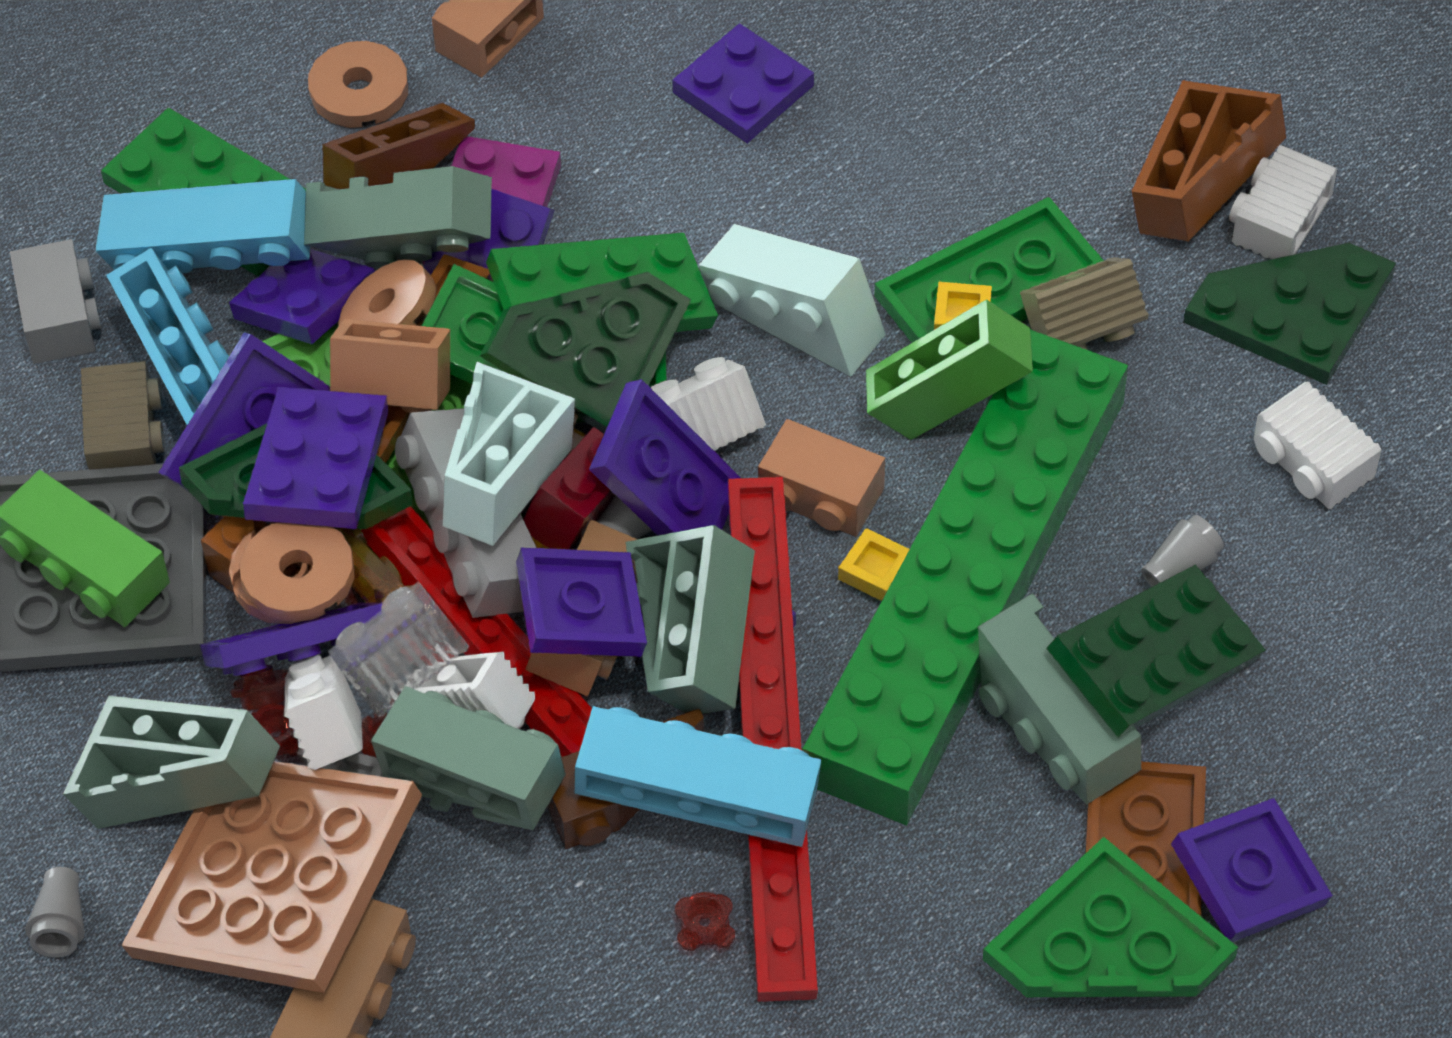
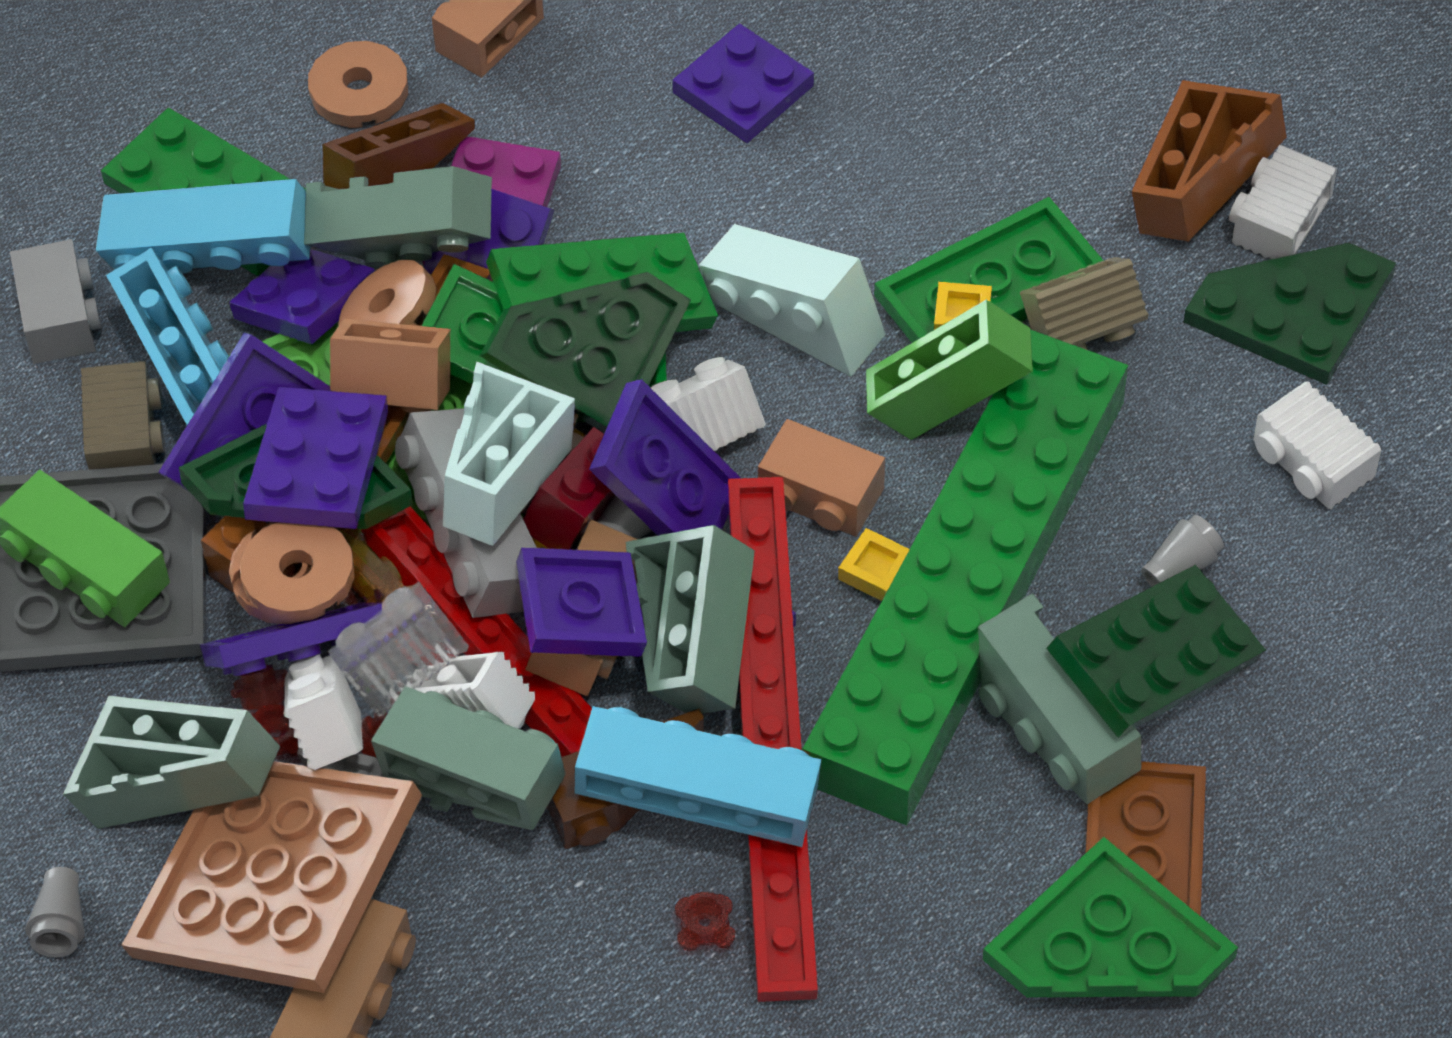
dark purple plate [1171,798,1333,942] -> none

